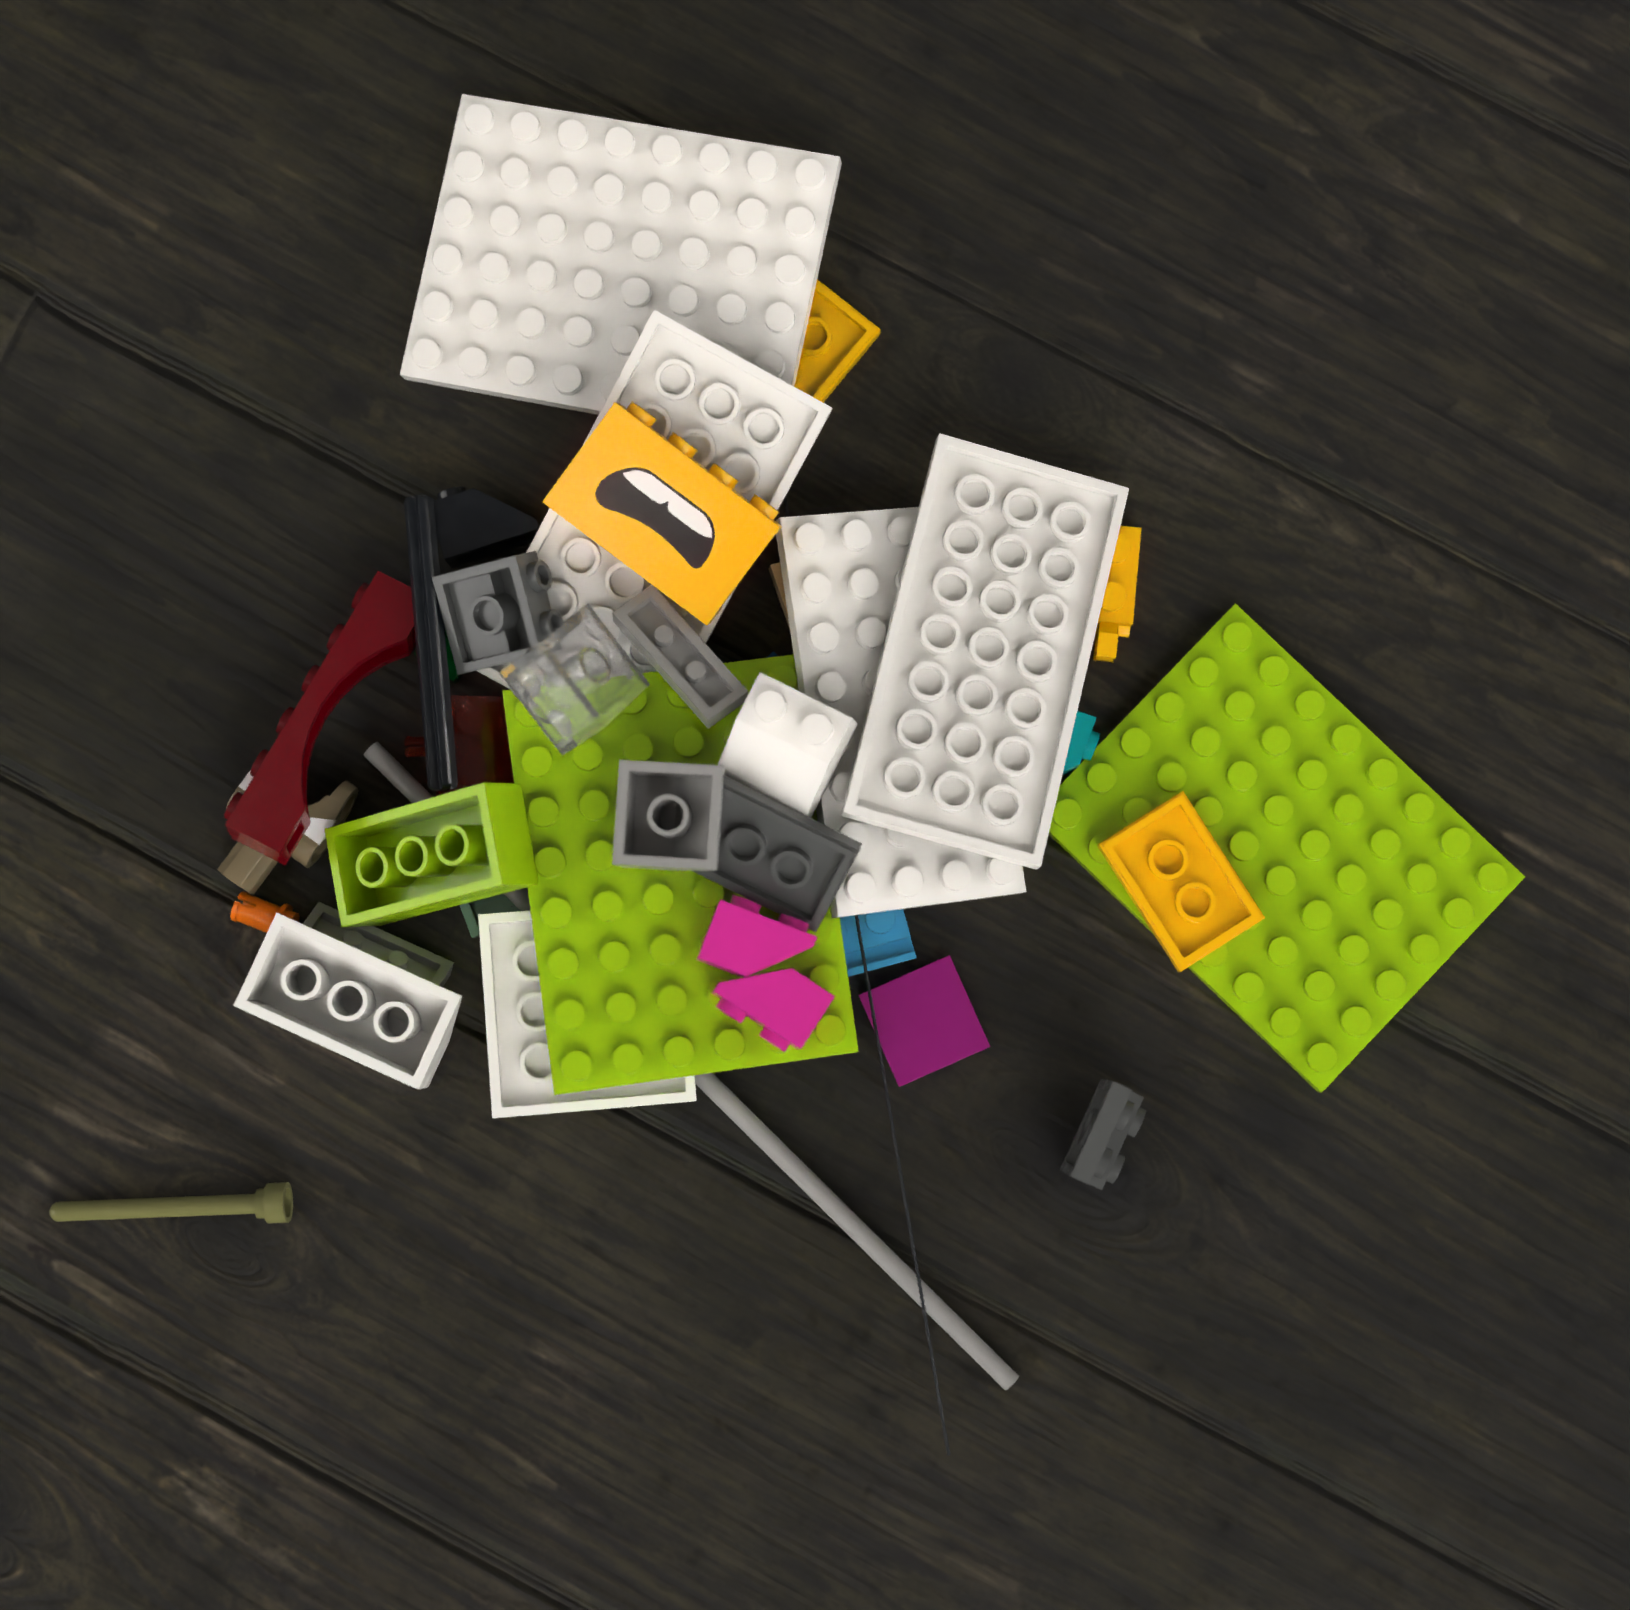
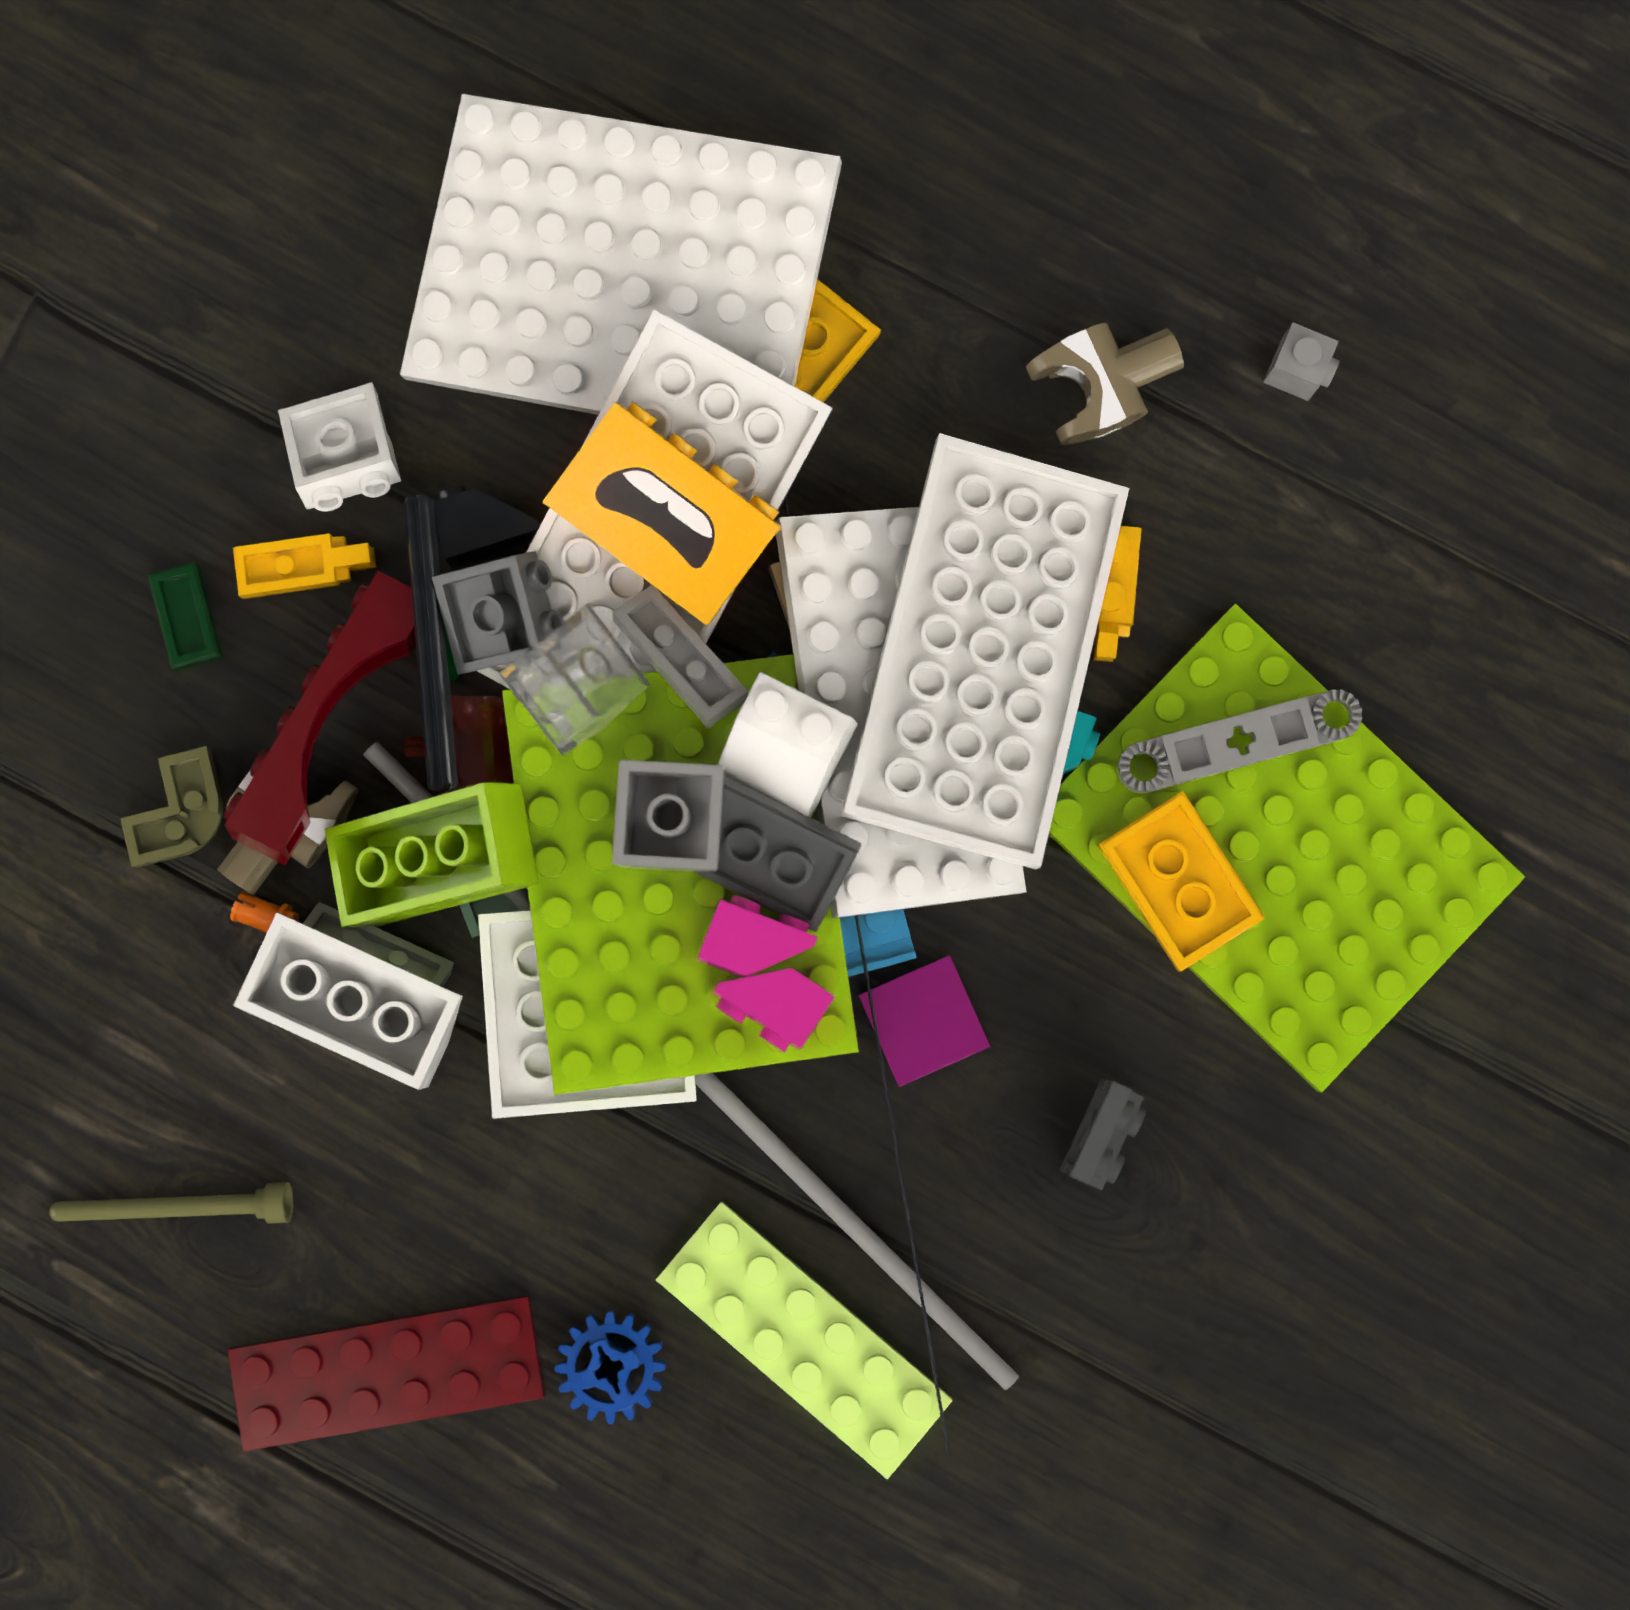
none -> olive plate [120,746,223,868]
none -> dark green tile [147,562,223,671]
none -> dark red plate [228,1295,546,1452]
none -> yellow hinge [233,533,376,599]
none -> white plate [278,382,401,512]
none -> blue gear [555,1309,667,1424]
none -> yellowish green plate [656,1201,953,1480]
none -> dark tan connector [1026,323,1184,445]
none -> light grey piece [1117,689,1363,793]
none -> light grey brick [1263,322,1340,401]

